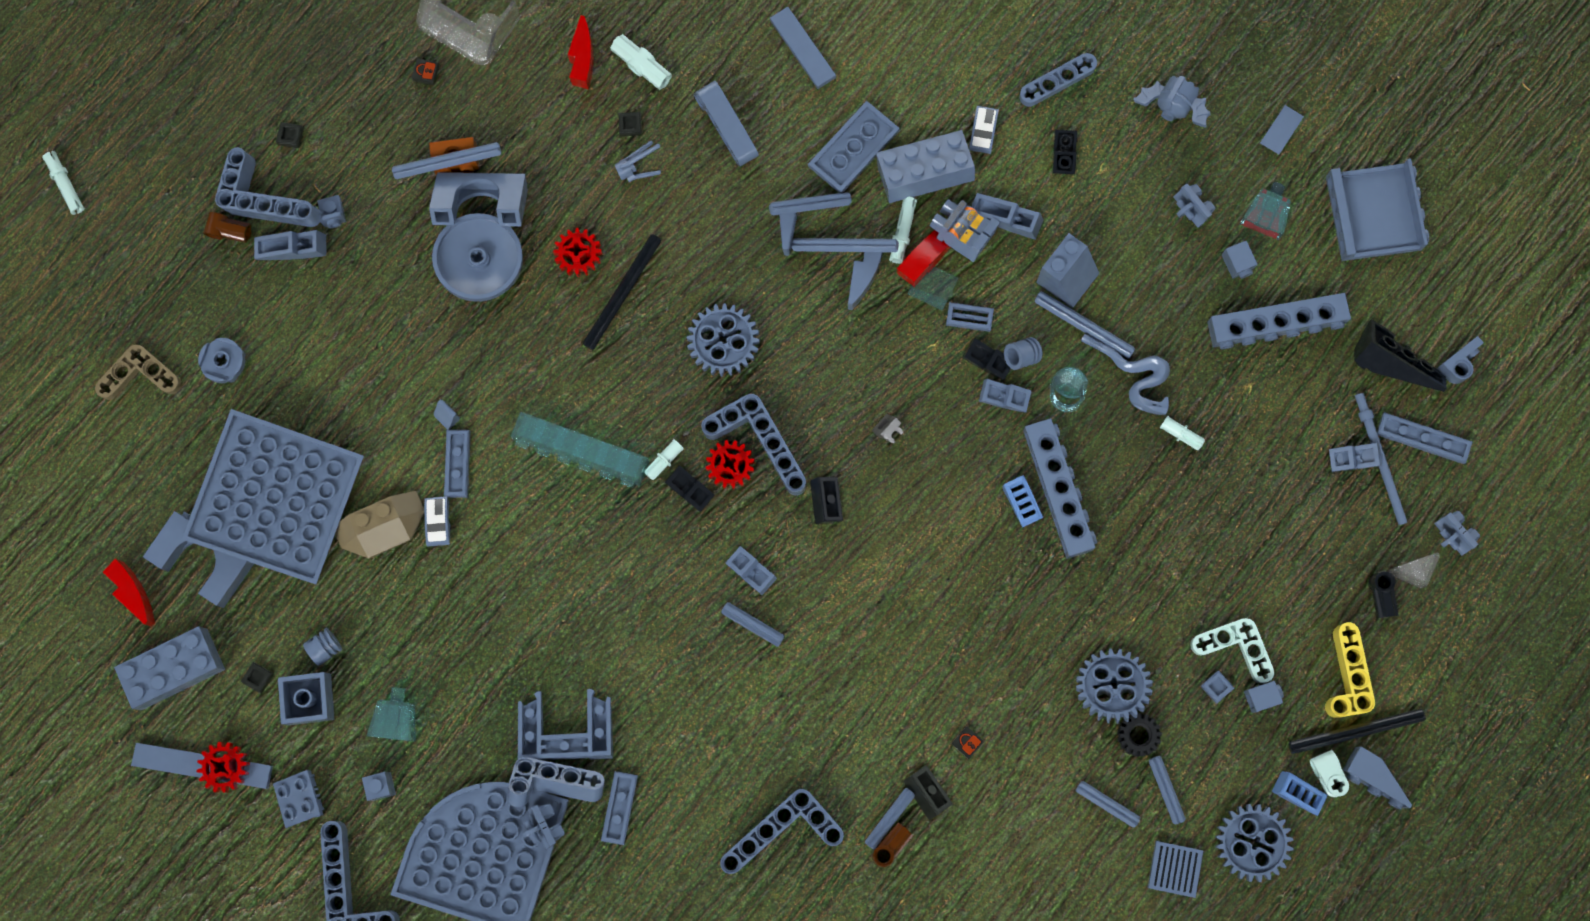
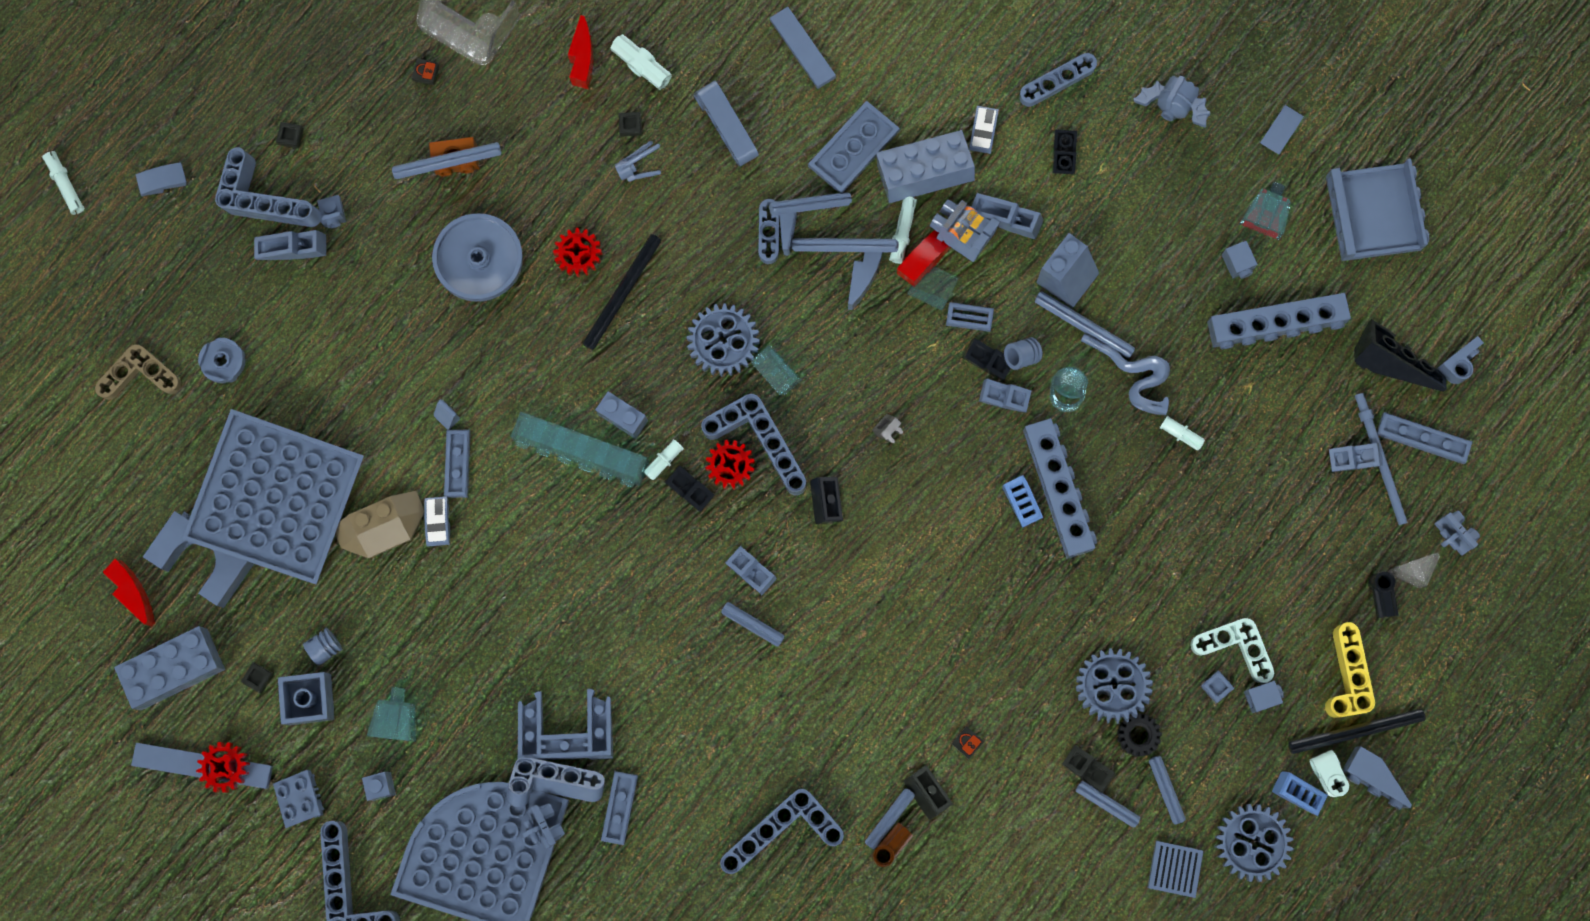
reddish brown piece [203,212,252,243] -> none
sand blue arch [429,173,528,226] -> none
sand blue hips [1173,184,1215,228] -> none
none -> sand blue slope [136,162,186,196]
none -> sand blue brick [595,392,648,439]
none -> clear light blue hinge [751,345,802,395]
none -> sand blue beam [758,199,779,264]
none -> pearl dark grey slope [1062,745,1116,793]

